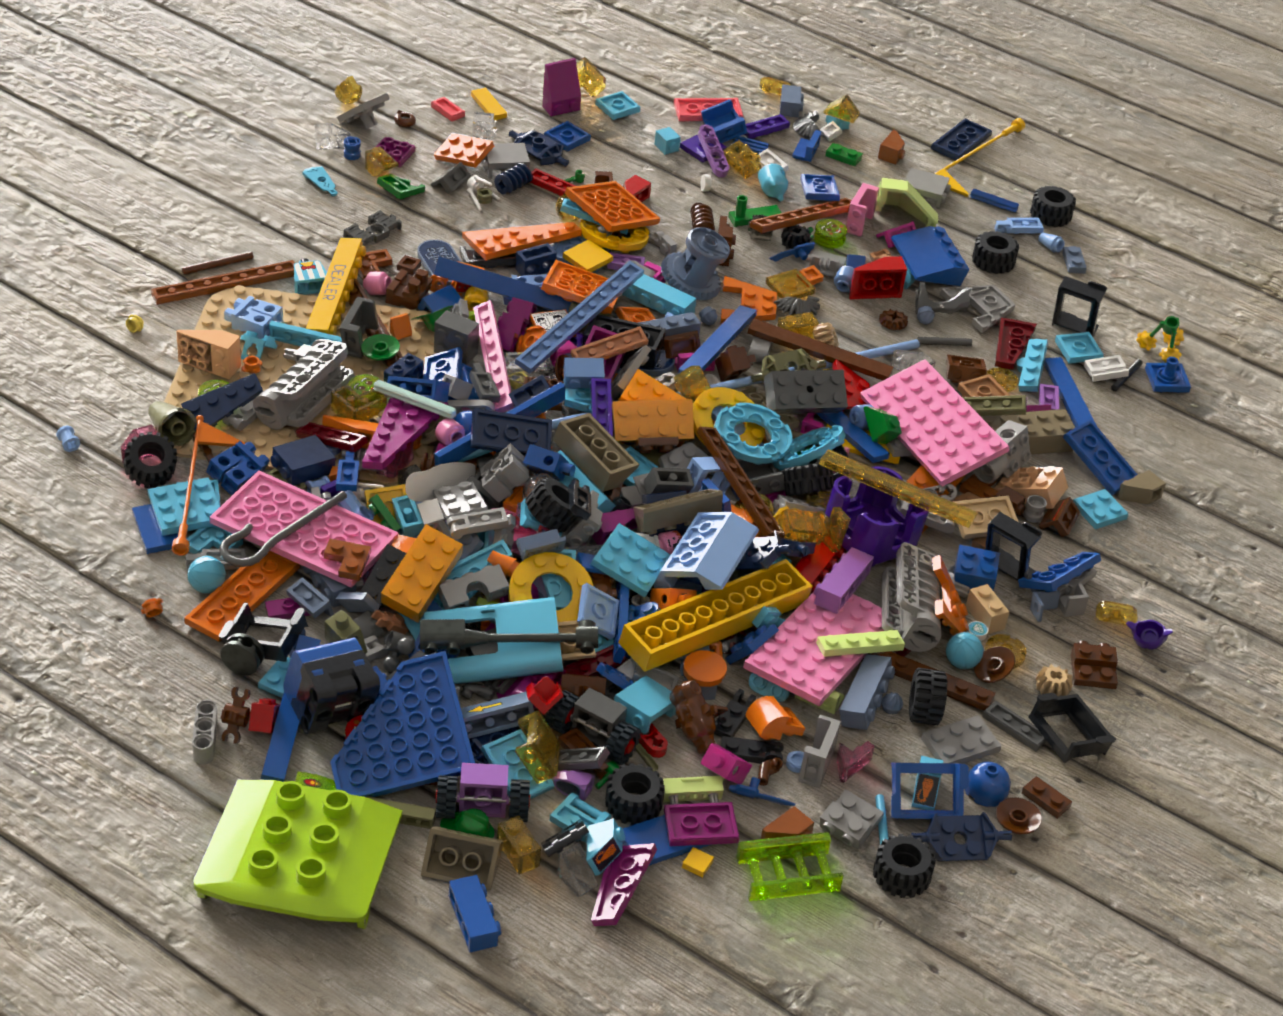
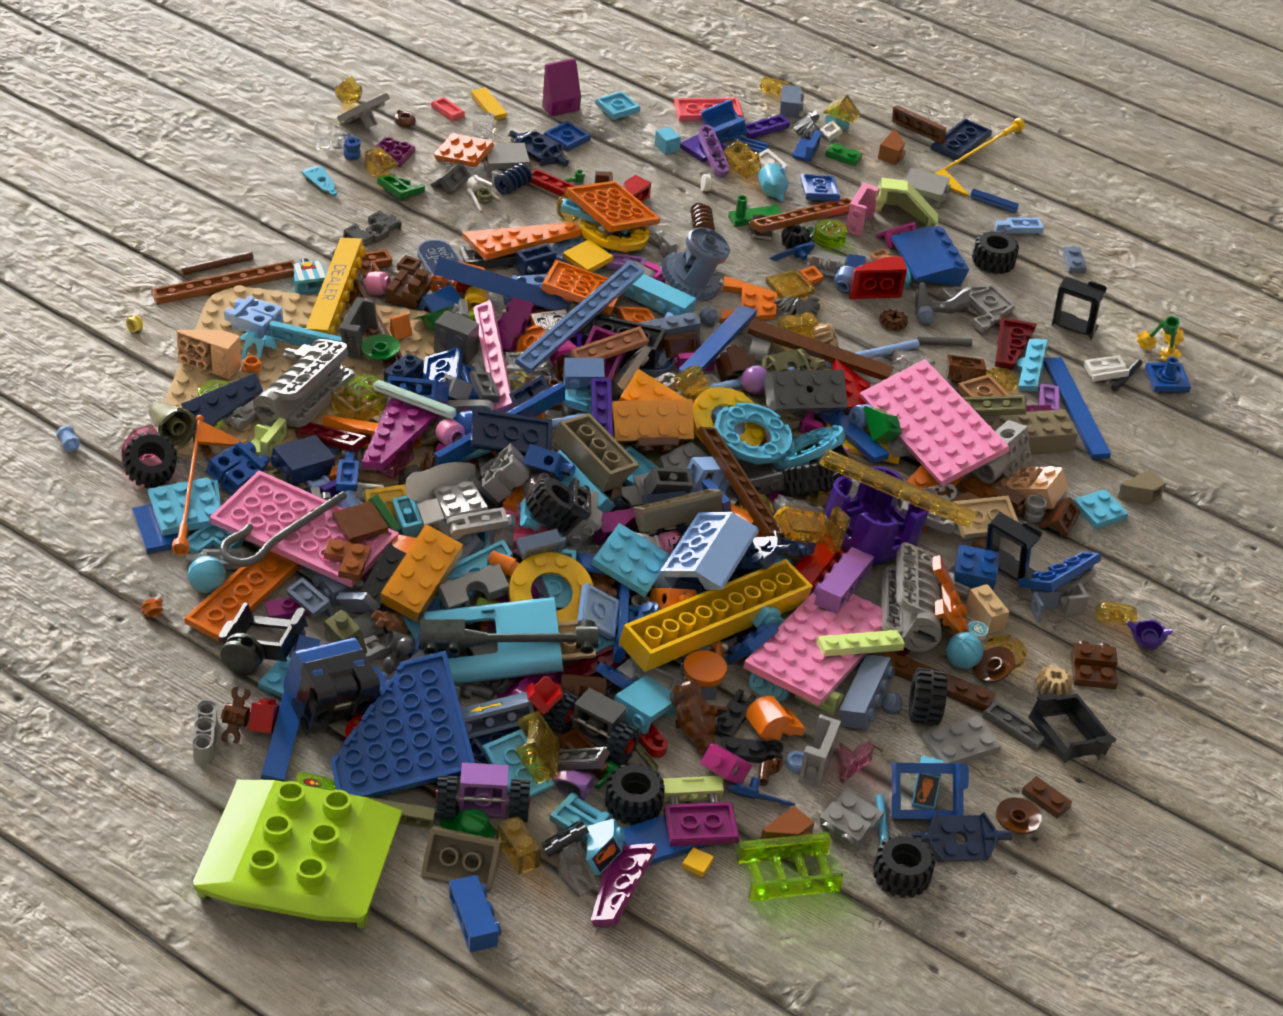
clear yellow brick [576,57,606,97] -> none
reddish brown plate [718,215,736,266] -> none
blue cylinder [965,762,1011,807] -> none
black tyre [1030,186,1076,227] -> none
light blue cone [1038,232,1065,252] -> none
medium azure plate [1055,332,1104,363] -> none
blue tile [1063,419,1138,496] -> none
none -> yellowish green panel [251,417,287,457]
none -> reddish brown tile [332,501,389,543]
none -> medium lavender hair [741,366,768,396]
none -> reddish brown plate [892,105,947,144]

